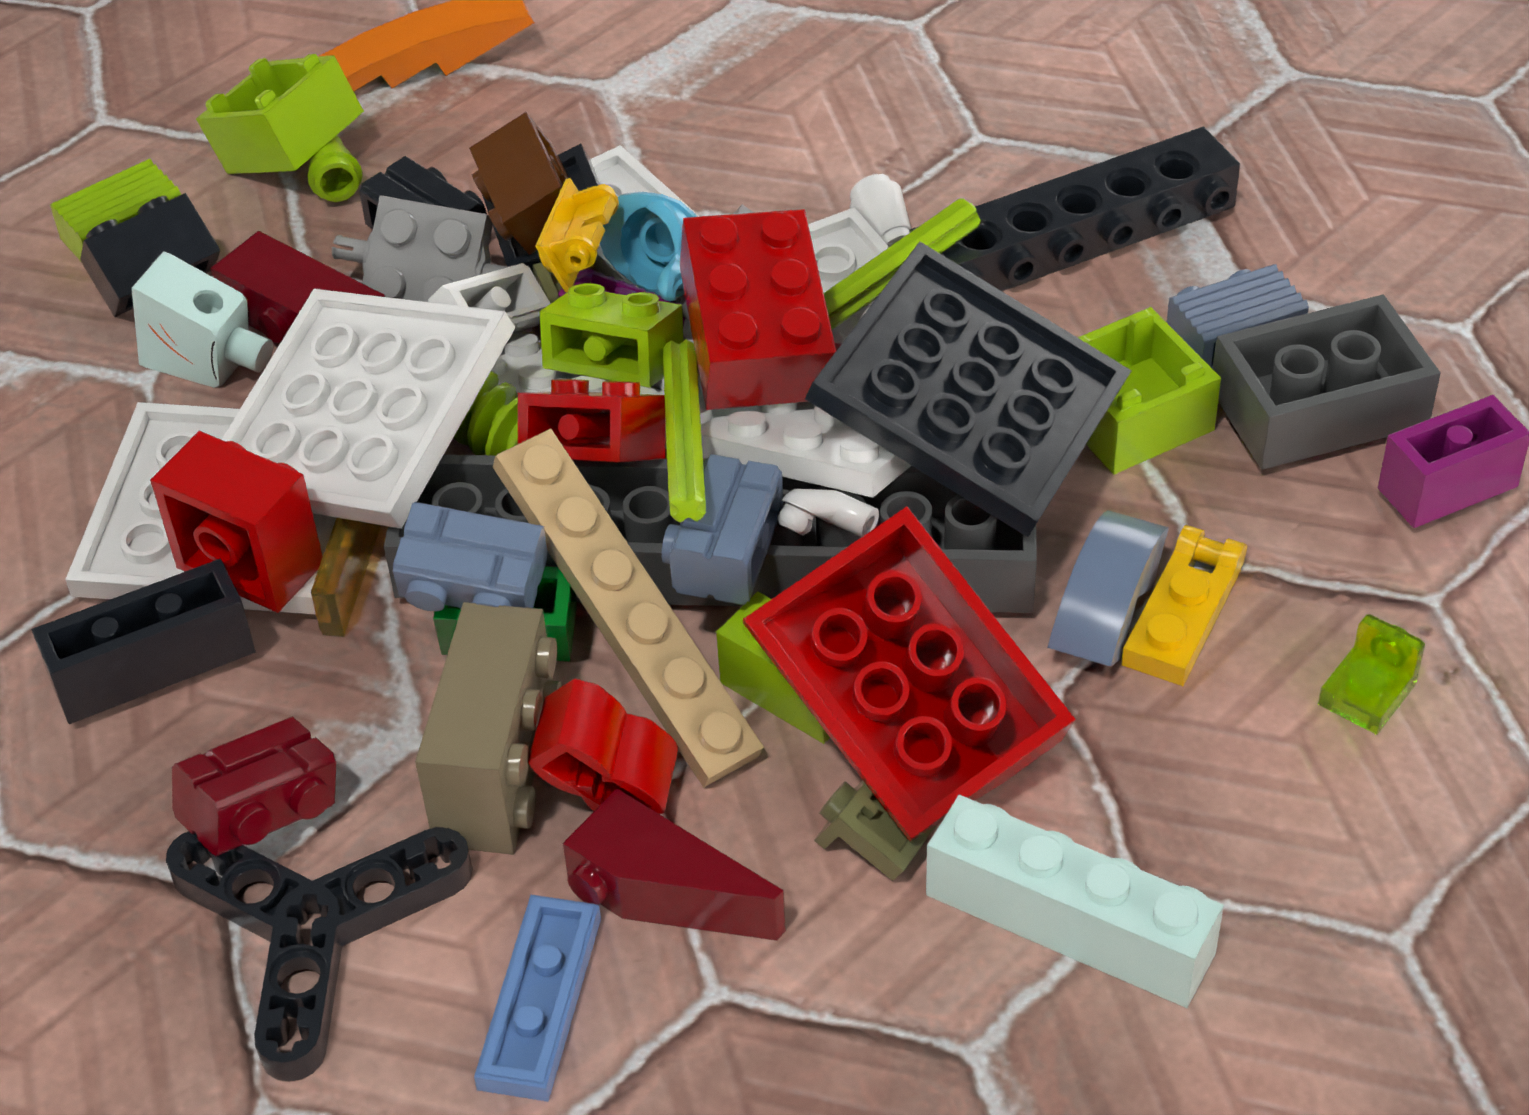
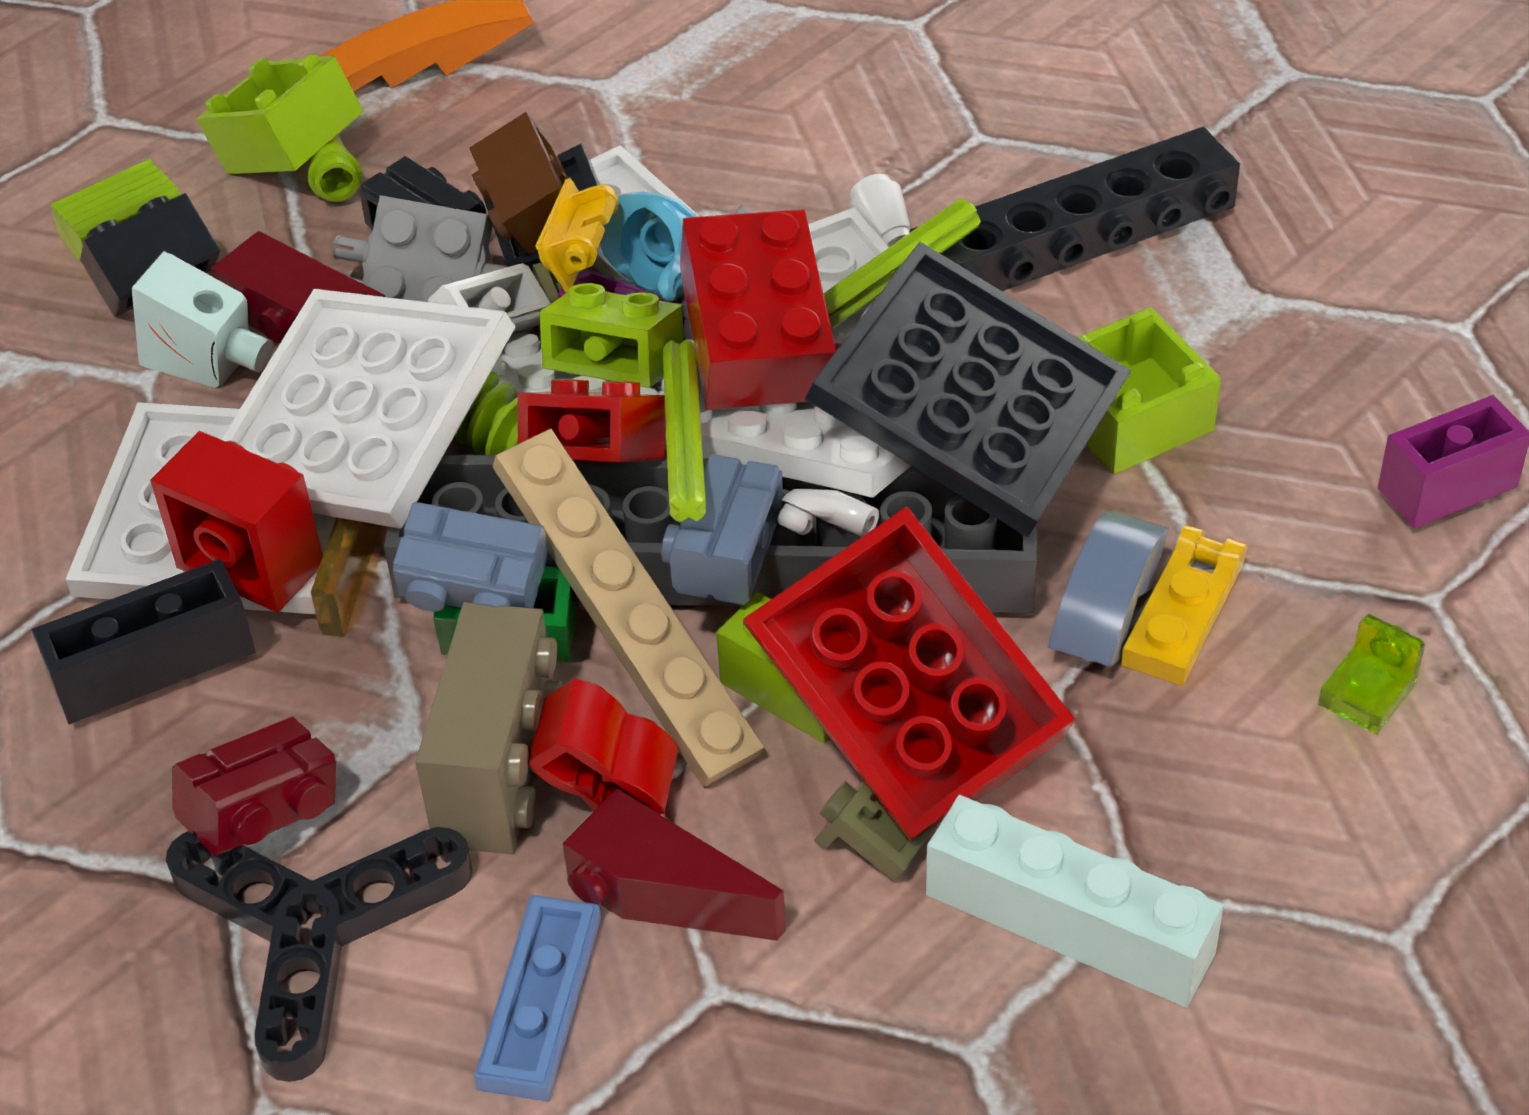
sand blue brick [1166,264,1309,369] -> none
dark grey brick [1213,294,1441,470] -> none

